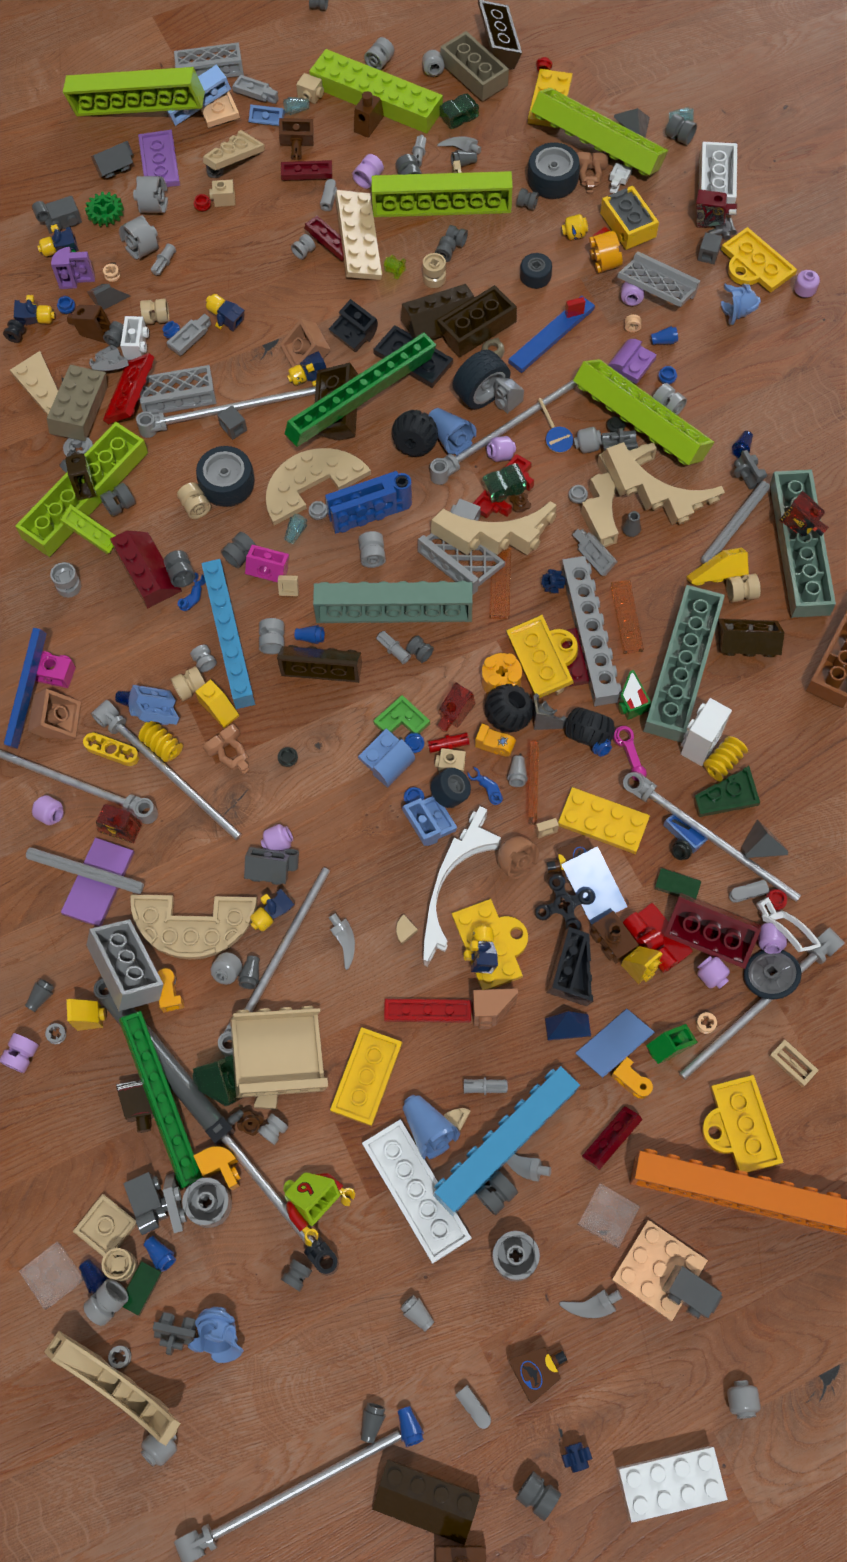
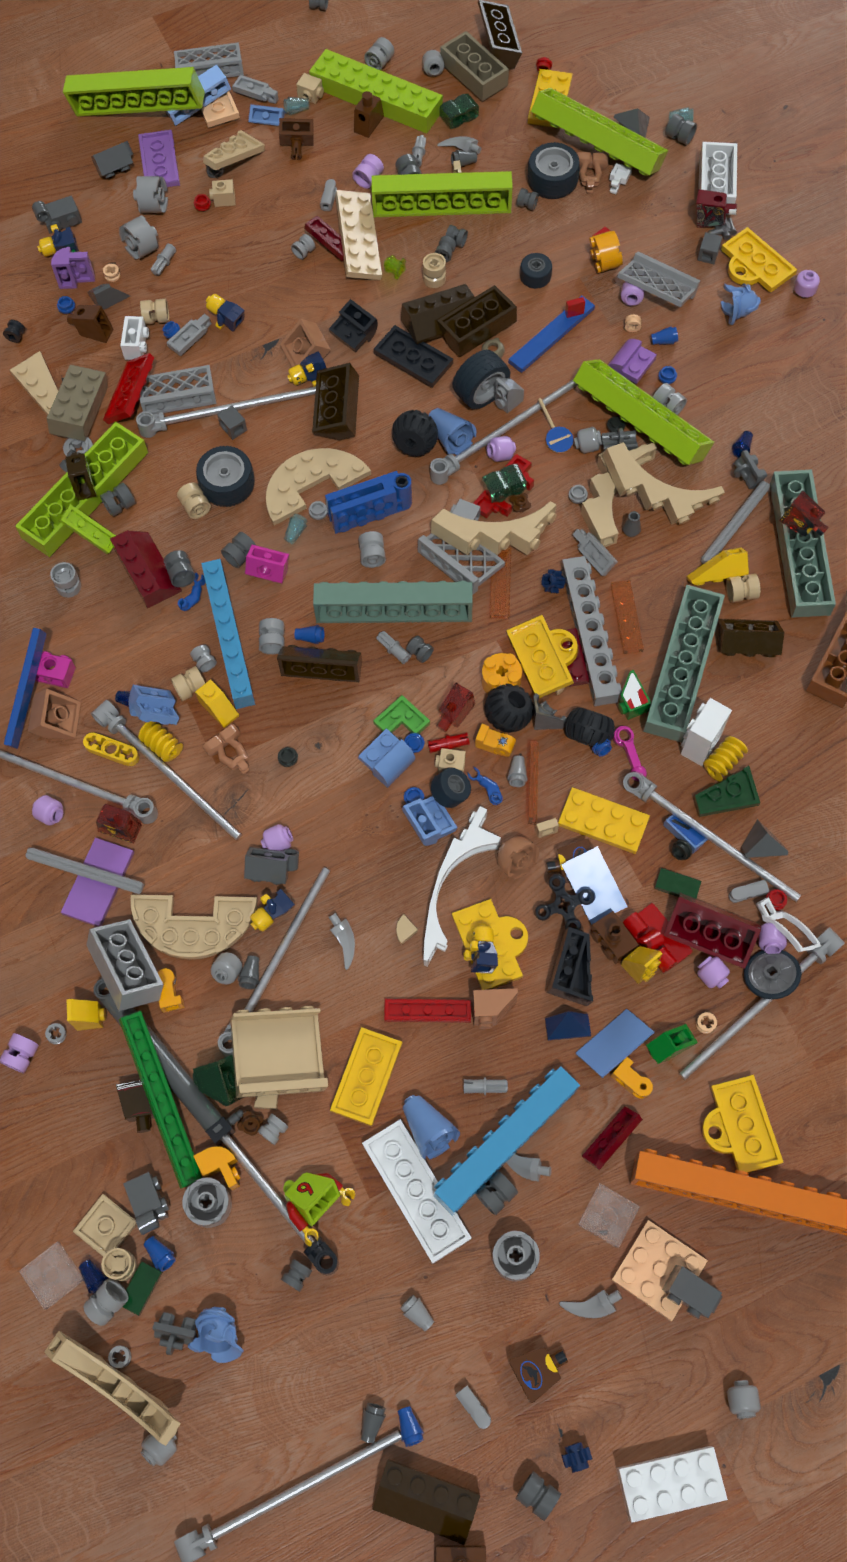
piece [13,295,55,325] -> none
dark grey cone [25,978,55,1012] -> none
green gear [85,192,124,227] -> none
light grey brick [89,345,129,371] -> none
dark grey wheel [103,321,124,348] -> none
light grey wing [163,1173,187,1233] -> none
tan tile [278,575,299,596] -> none
dark red plate [281,160,333,180] -> none
green brick [284,333,436,447] -> none
tan tile [444,1108,471,1131] -> none
yellow head [562,214,588,240] -> none
piece [600,186,659,250] -> none
tan tile [769,1040,819,1087] -> none

